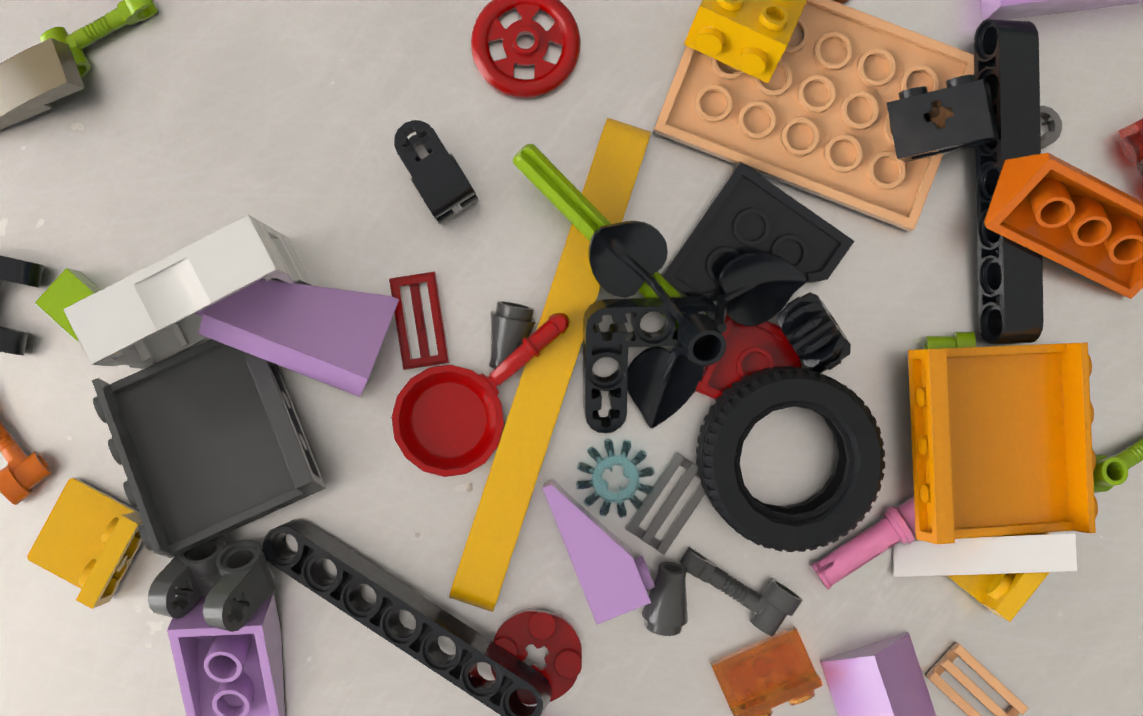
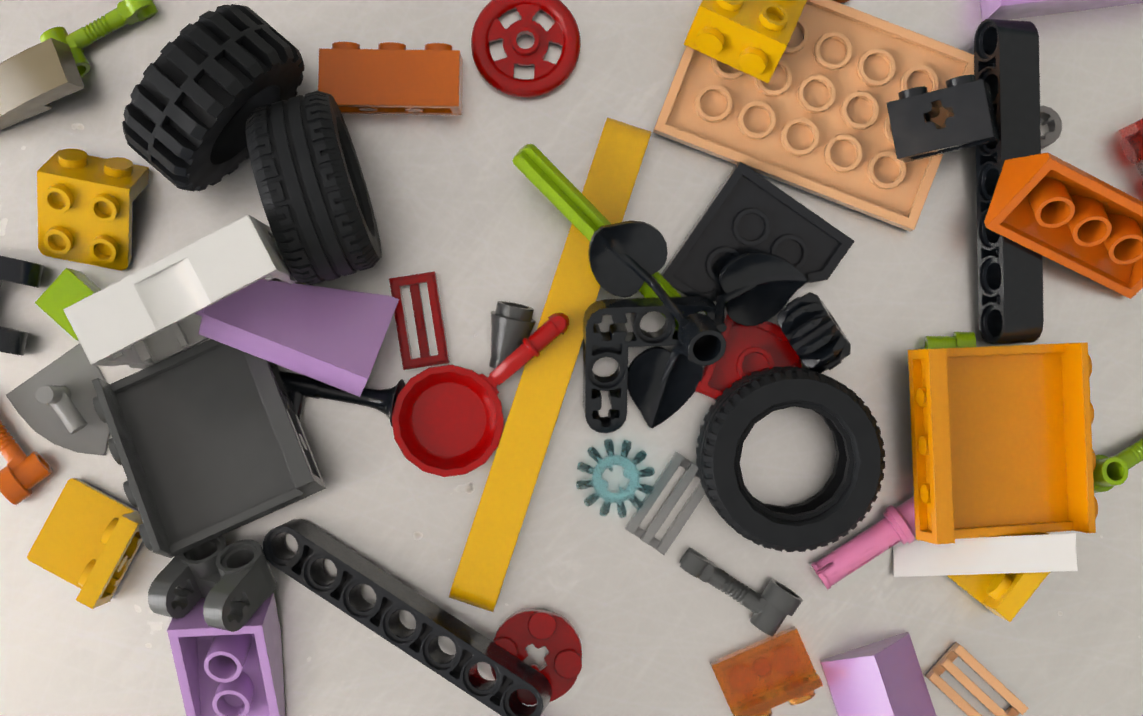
black piece [394,120,479,224] -> none
lavender slope [542,480,655,625] -> none
dark grey cone [642,562,688,636] -> none
none -> light grey shield [6,343,111,456]
none -> yellow bracket [37,148,149,271]
none -> black tyre [122,4,305,191]
none -> black tyre [246,91,382,285]
none -> black piece [280,371,405,427]
none -> orange brick [318,42,463,115]

